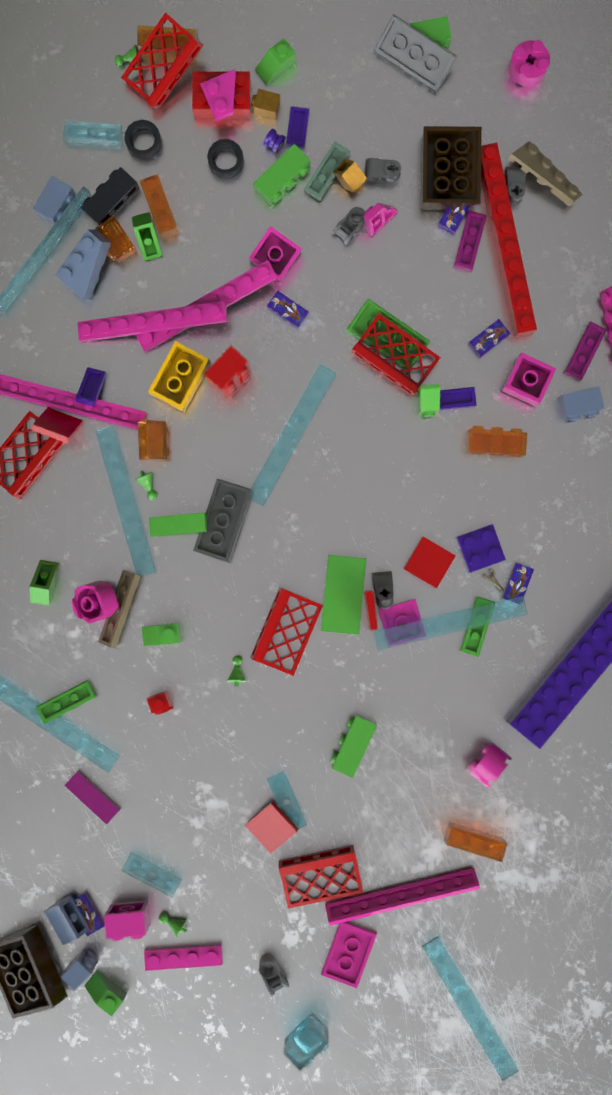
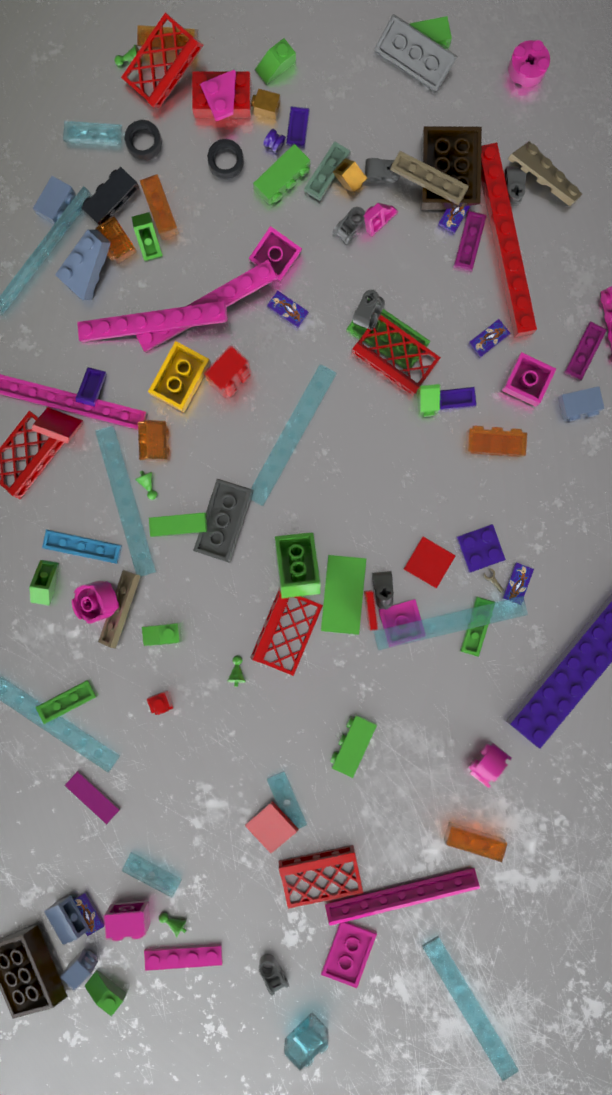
none -> dark azure tile [42,530,122,564]
none -> bright green brick [275,532,320,598]
none -> dark grey piece [353,289,385,330]
none -> dark tan plate [390,151,469,205]

